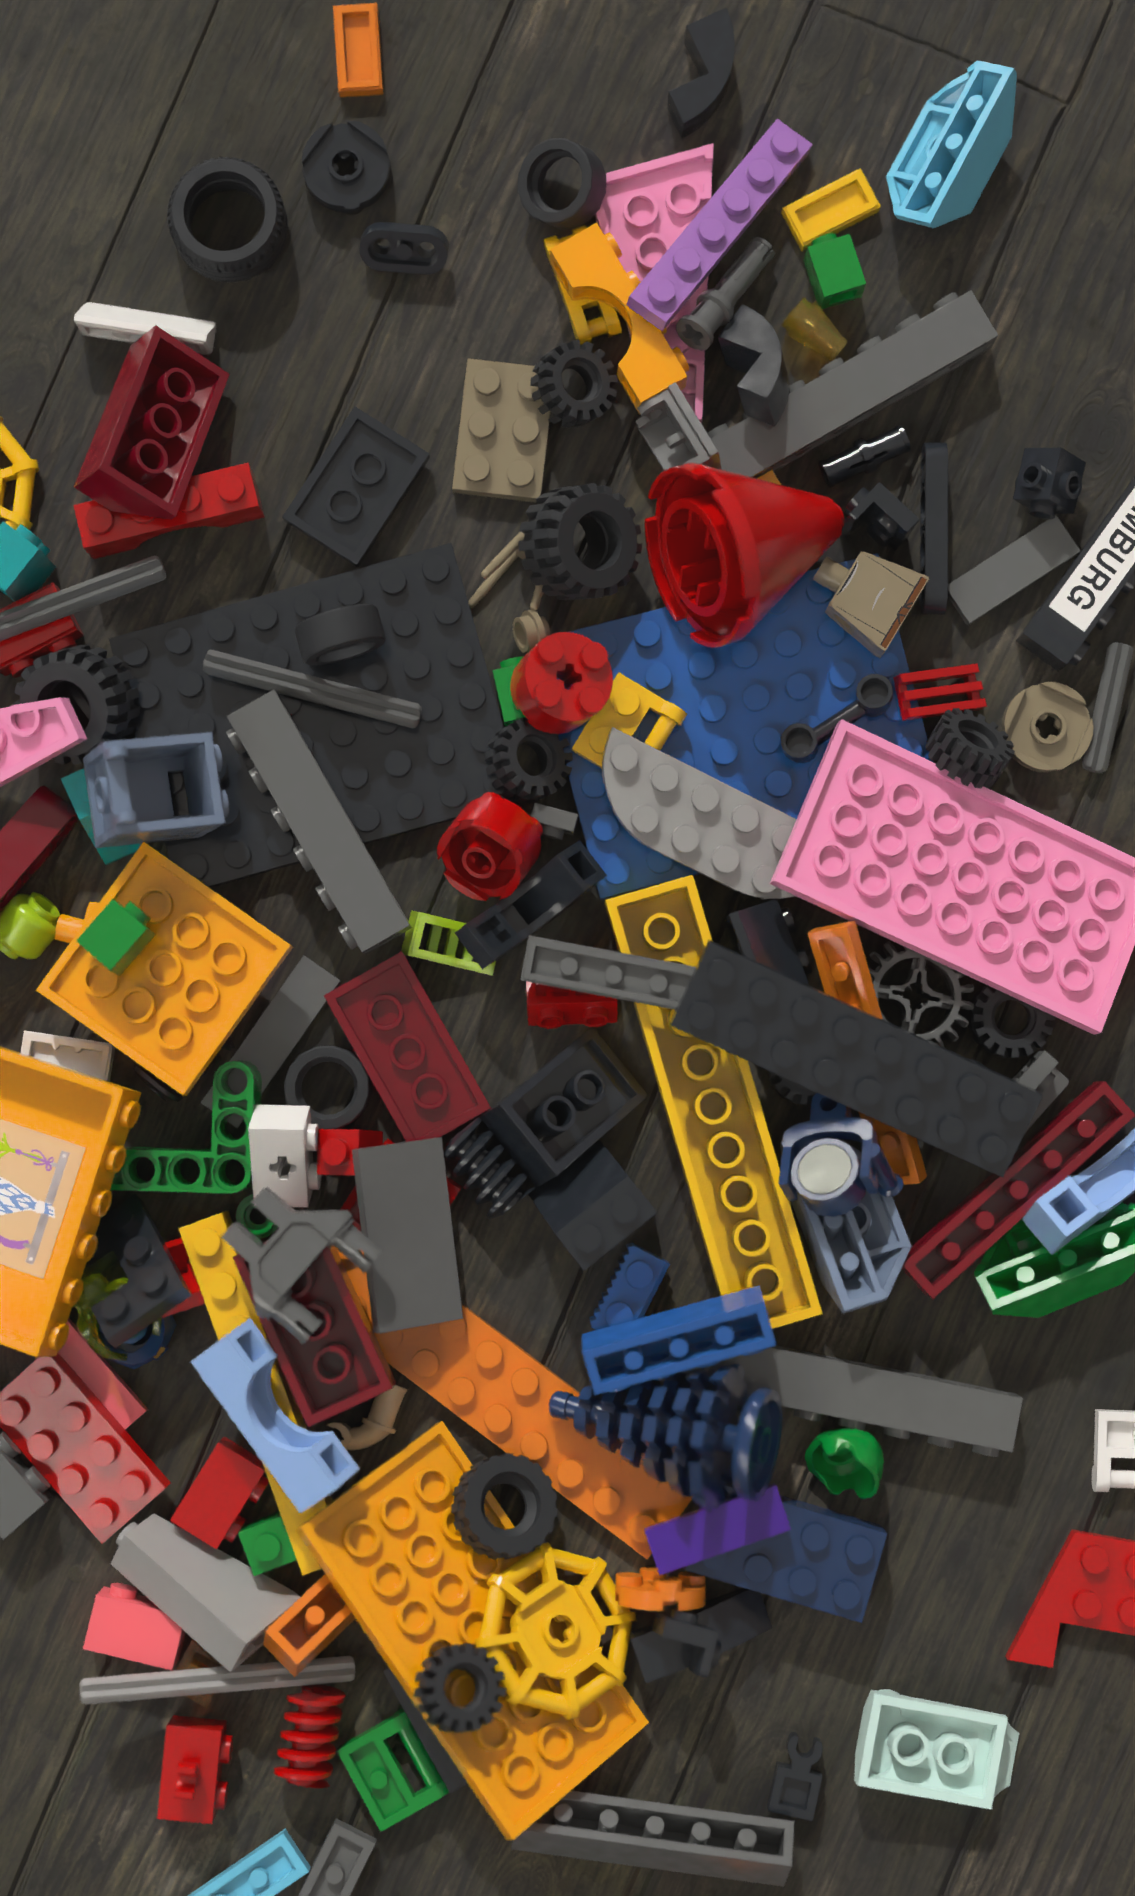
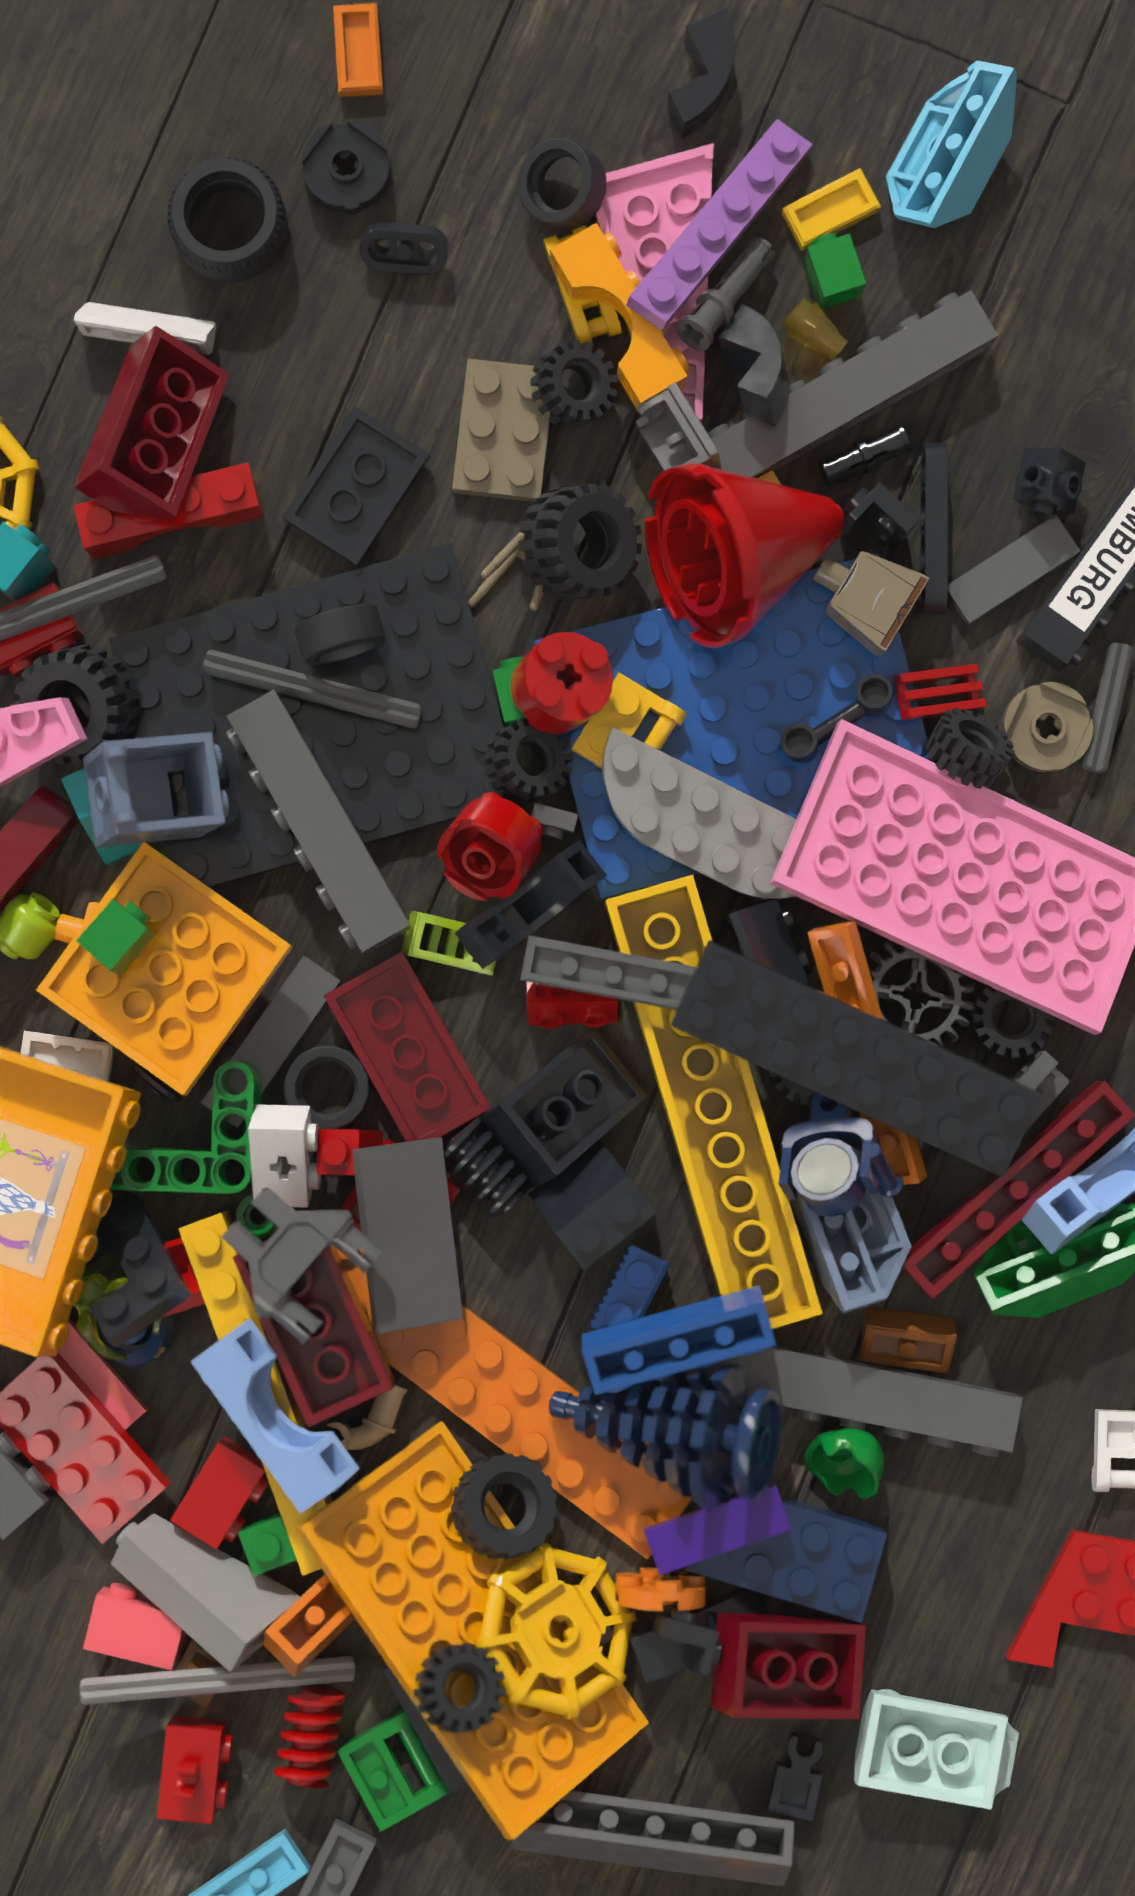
dark tan plate [513,609,550,653] -> none
none -> dark red brick [710,1613,866,1719]
none -> dark orange slope [859,1307,957,1374]

